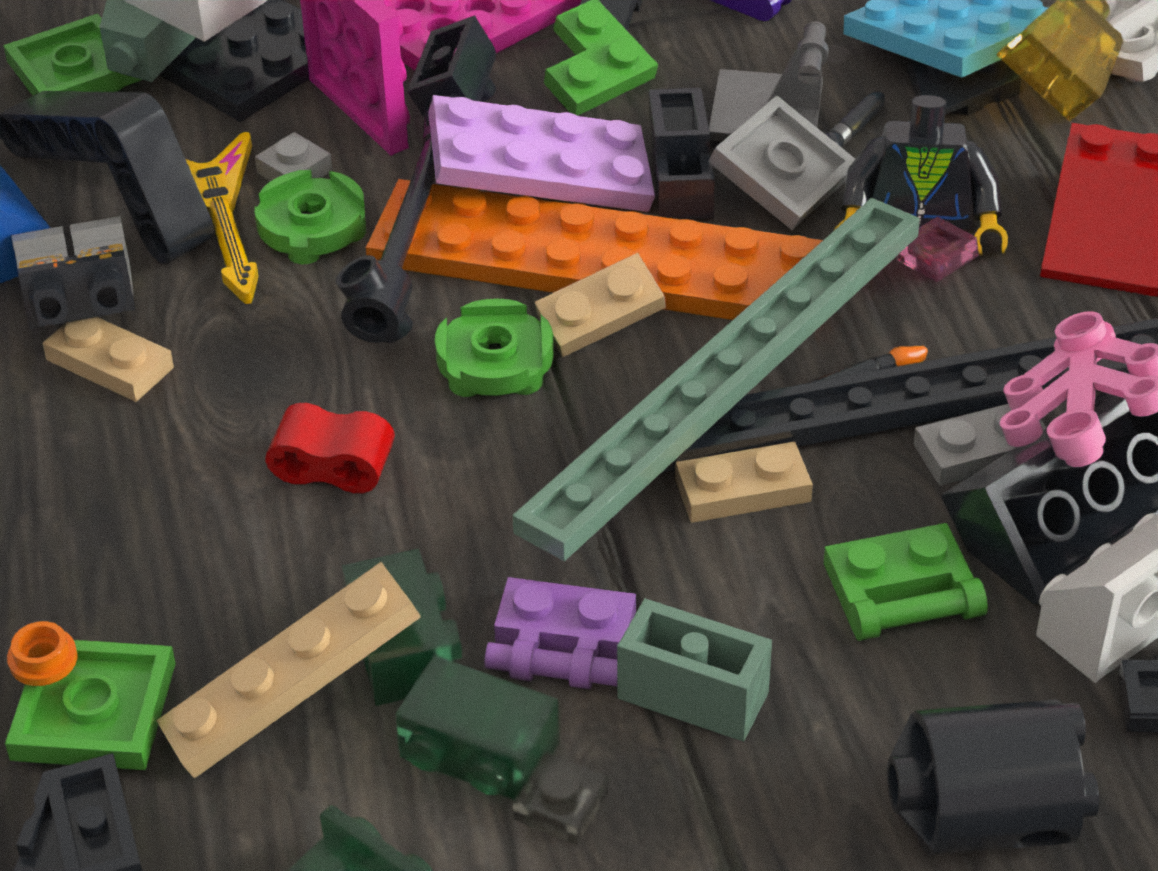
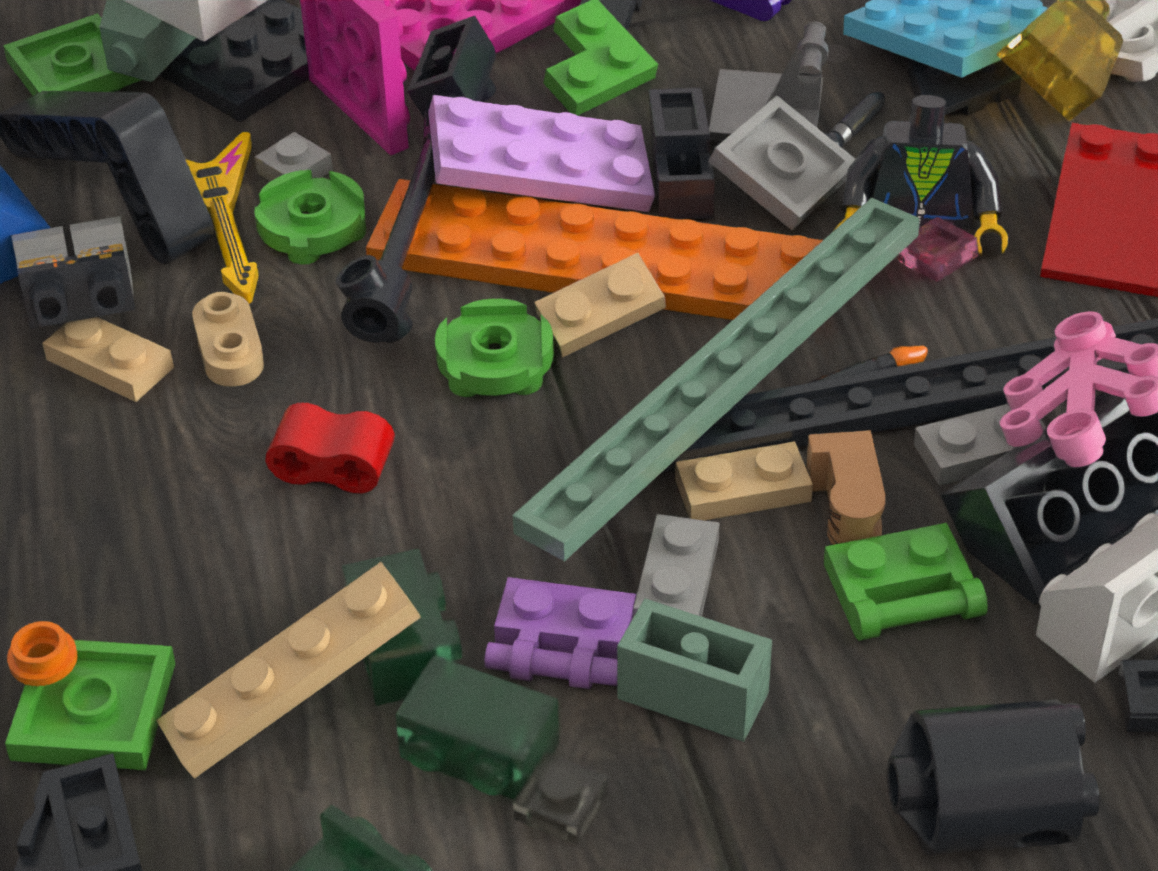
none -> tan plate [192,292,264,387]
none -> light grey plate [633,514,720,617]
none -> medium nougat leg [806,430,886,545]

